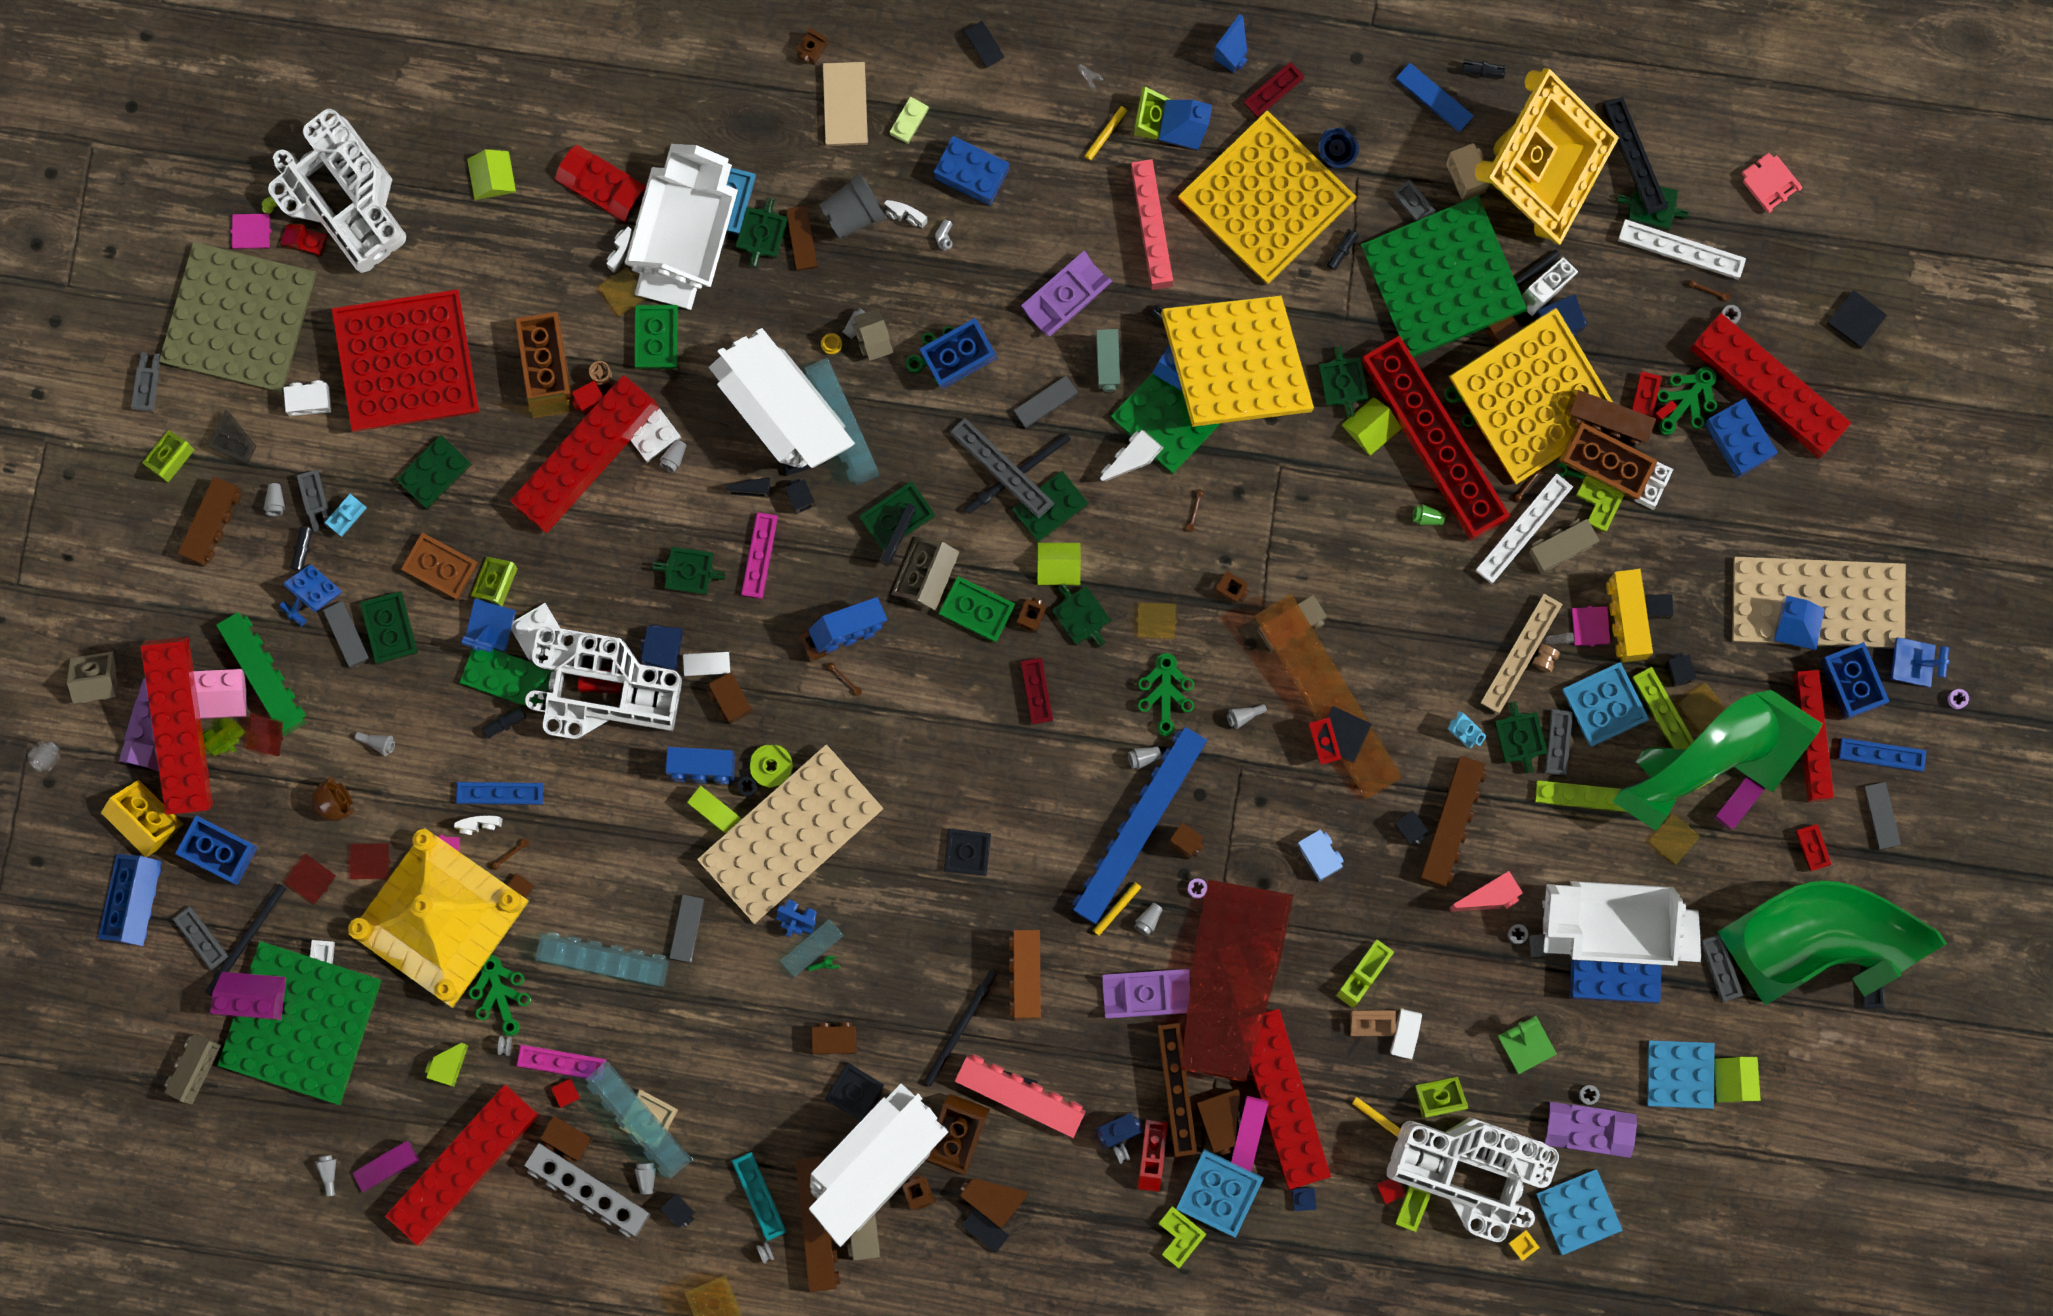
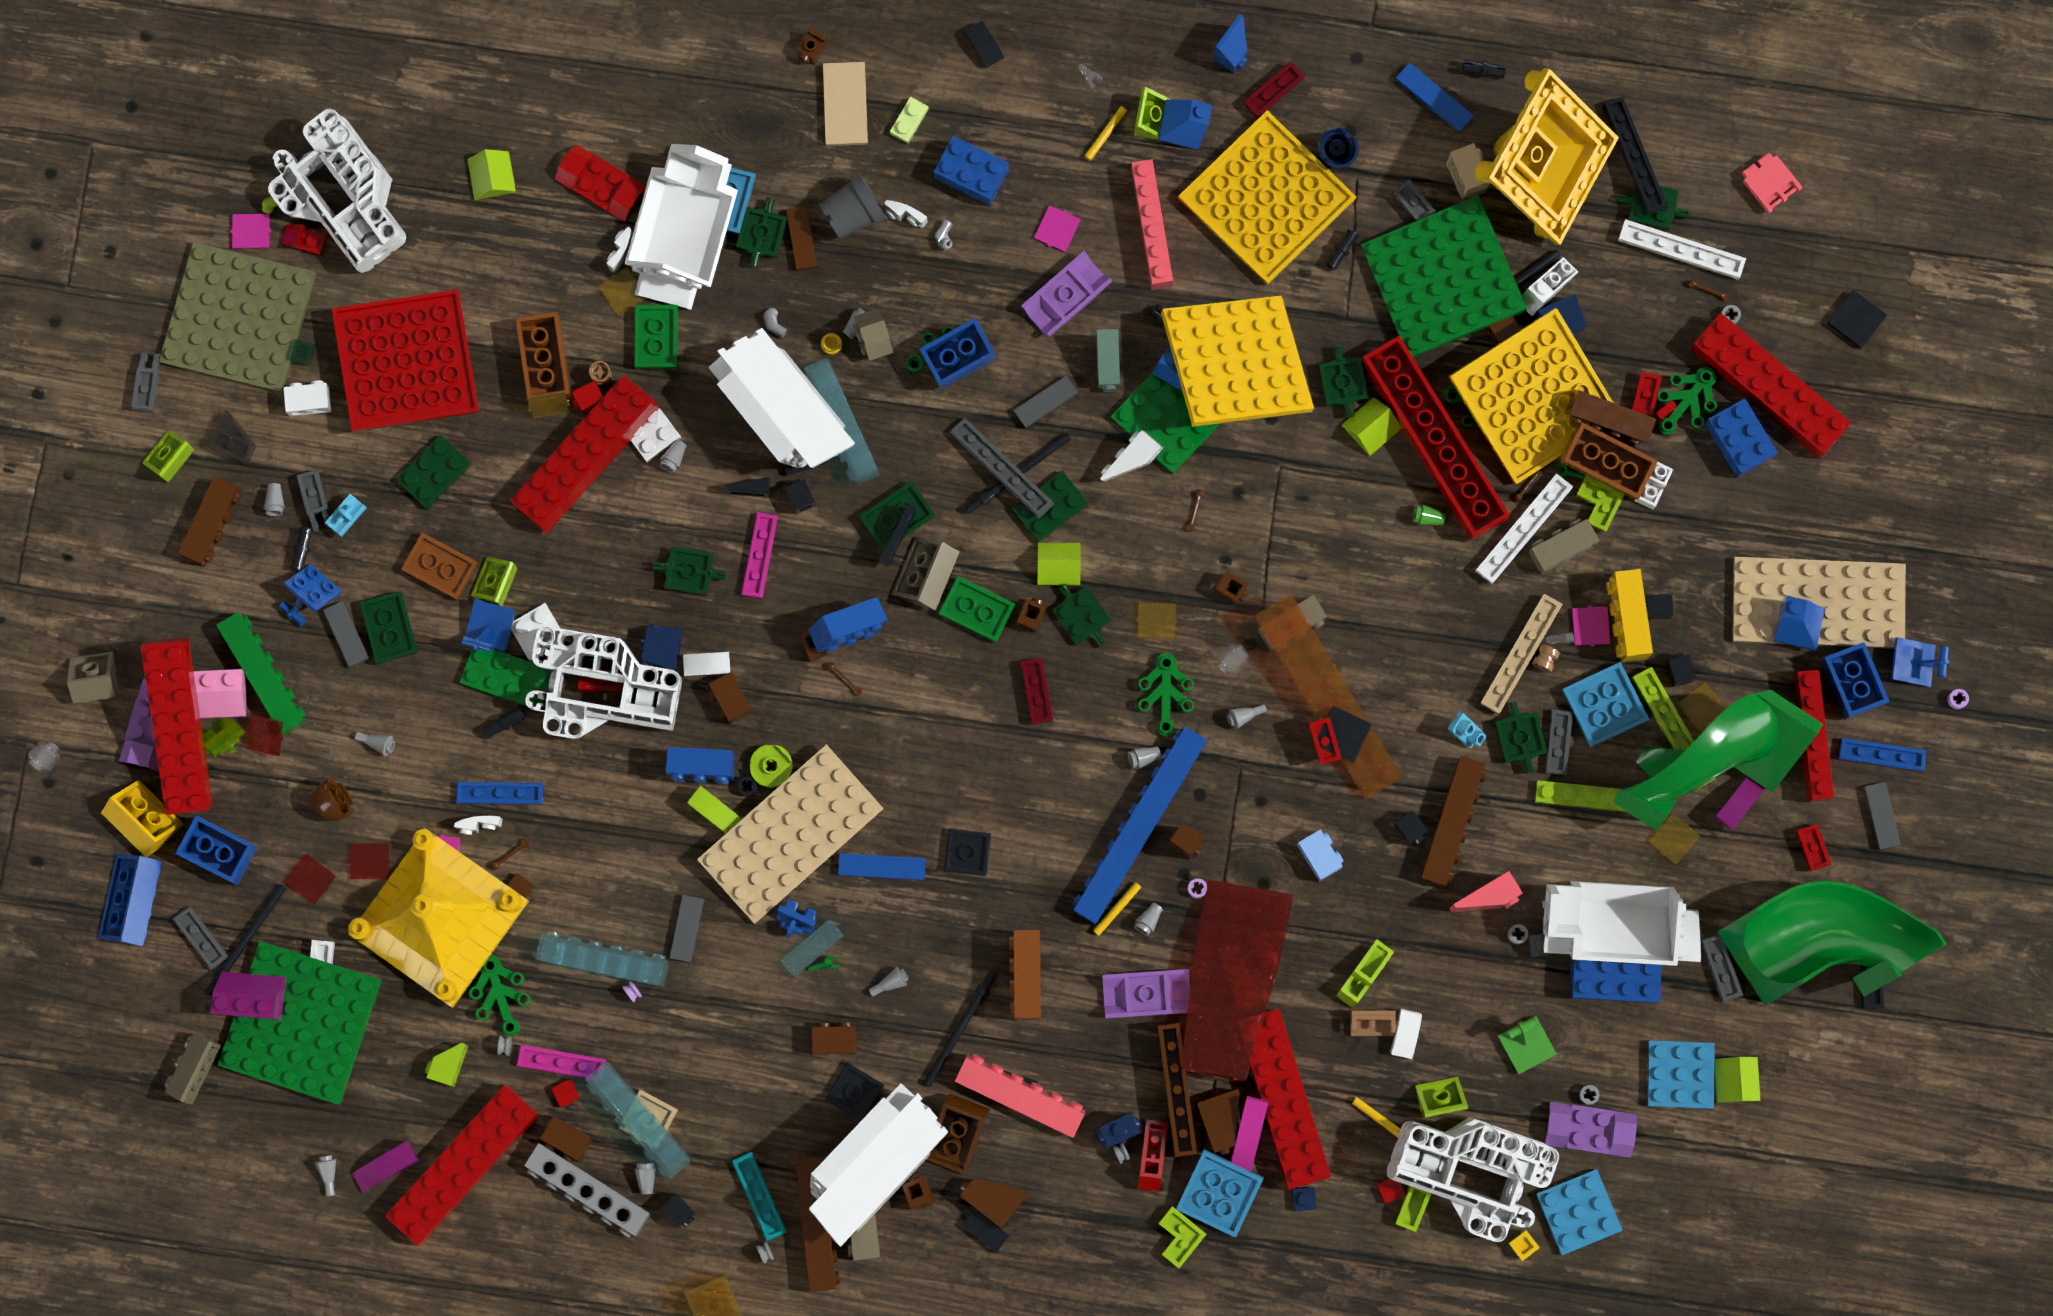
none -> clear green plate [288,339,315,366]
none -> lavender bush [622,981,642,1002]
none -> light grey arm [764,308,787,338]
none -> blue tile [838,853,926,881]
none -> light grey cone [869,967,909,996]
none -> dark pink piece [1034,205,1081,253]
none -> clear head [1217,643,1249,675]

